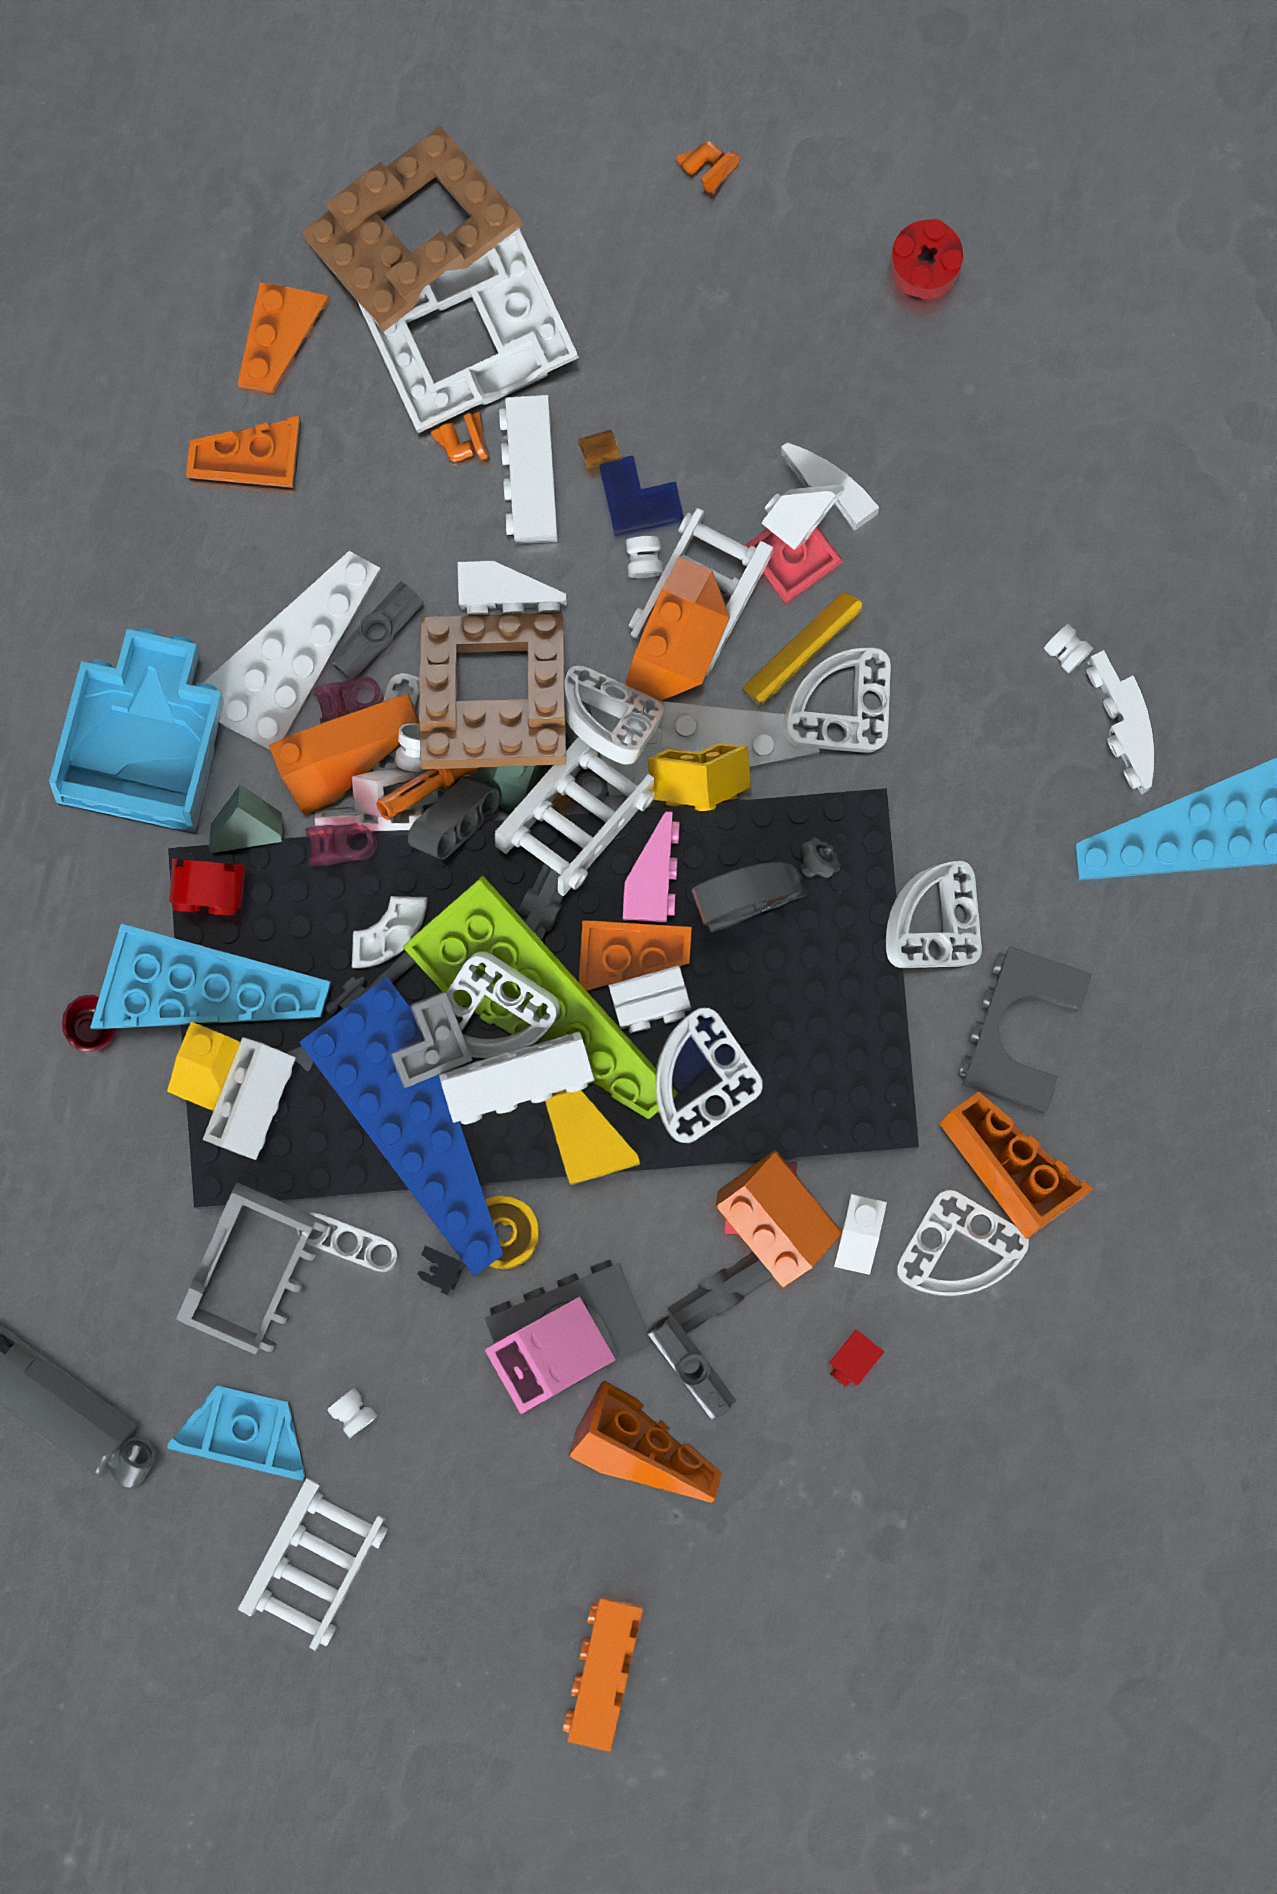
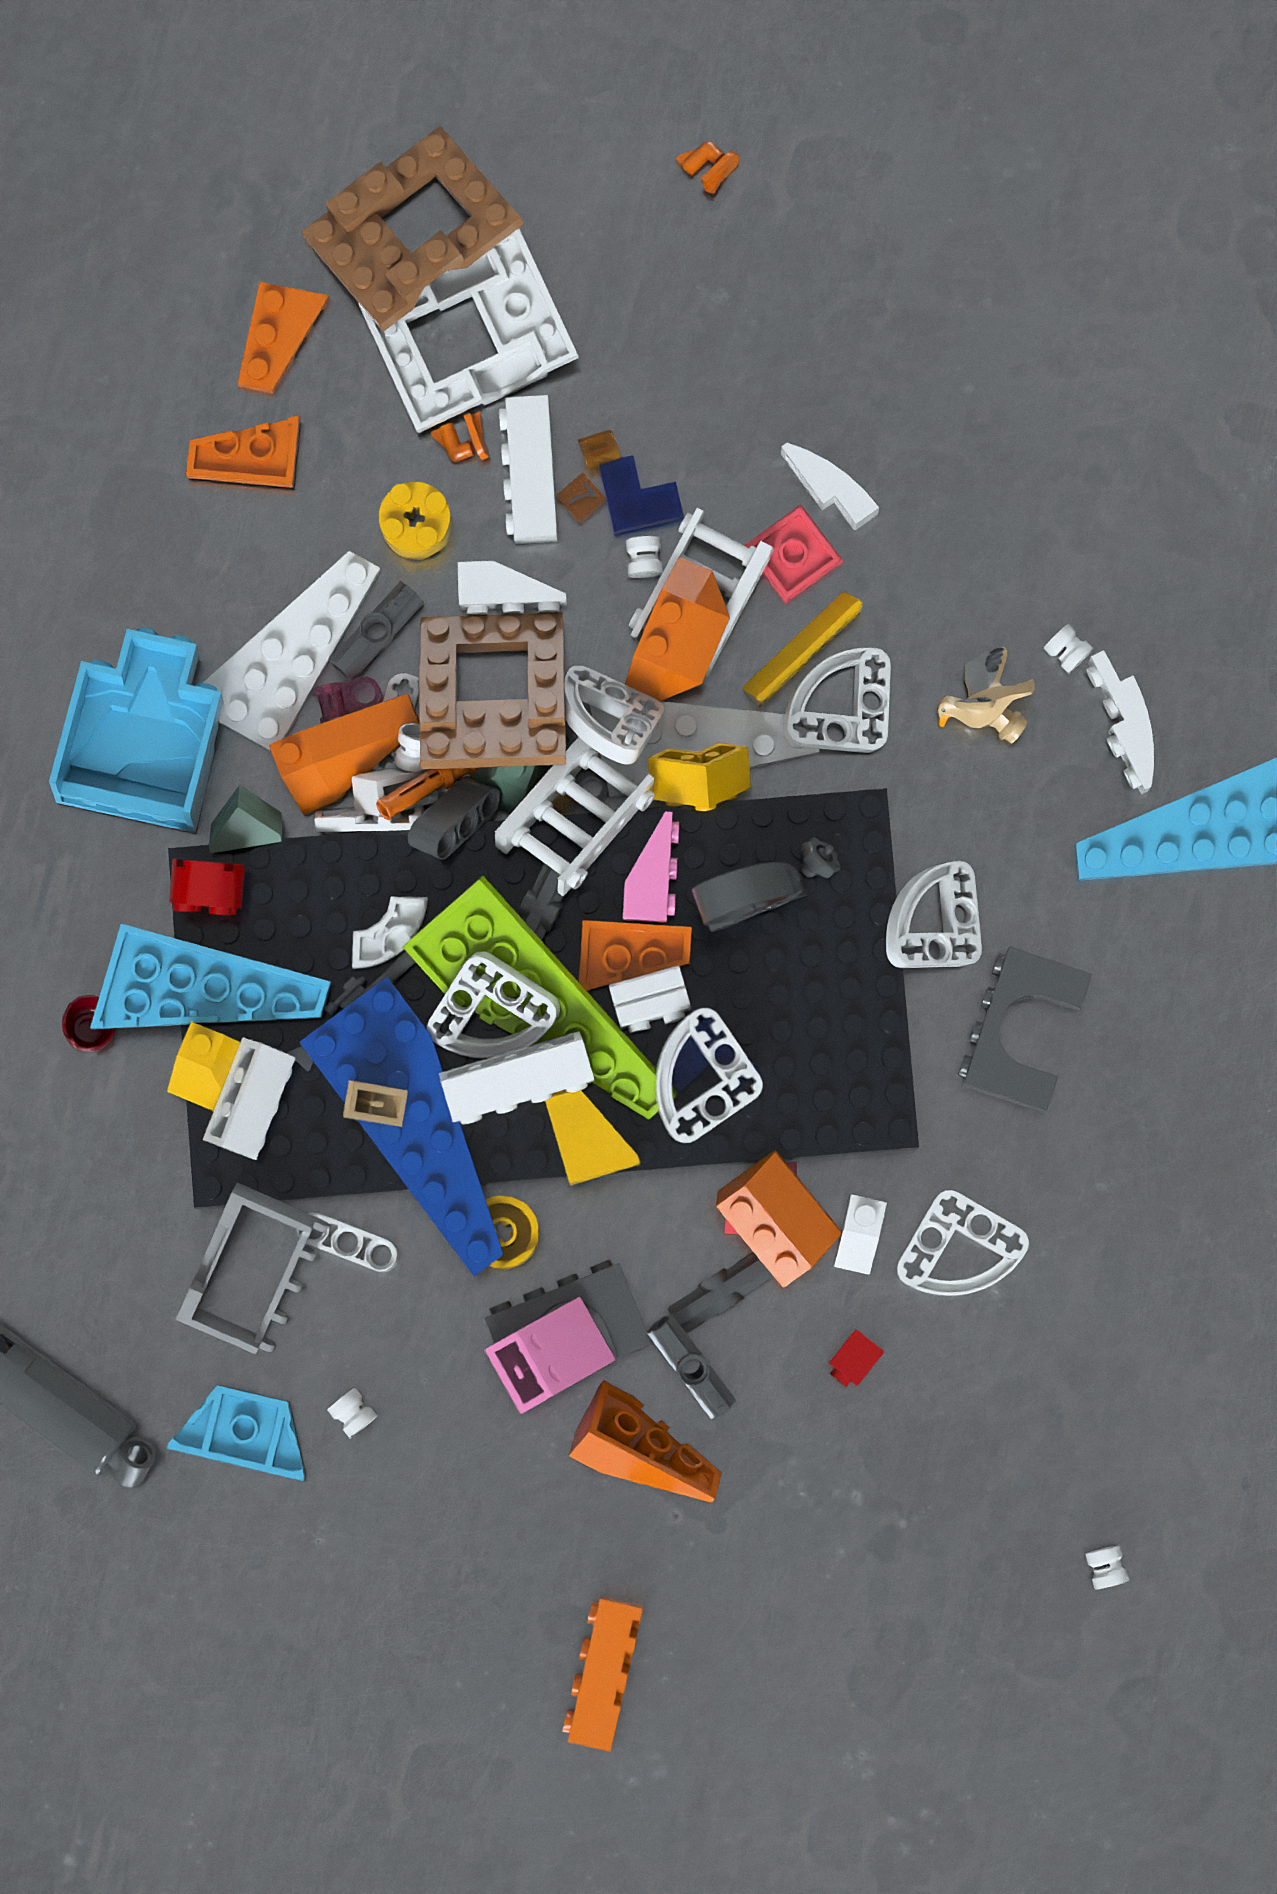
white fence [238,1478,388,1651] -> none
clear pink piece [305,823,377,866] -> none
light grey plate [390,992,472,1088] -> none
black hinge [418,1246,465,1297] -> none
white slope [761,484,845,550] -> none
red brick [890,219,963,300] -> none
orange wedge [939,1091,1094,1240] -> none
none -> tan slope [343,1080,408,1127]
none -> yellow brick [379,481,452,560]
none -> clear orange tile [556,472,606,524]
none -> tan animal [938,647,1035,744]
none -> white wheel [1085,1545,1130,1590]

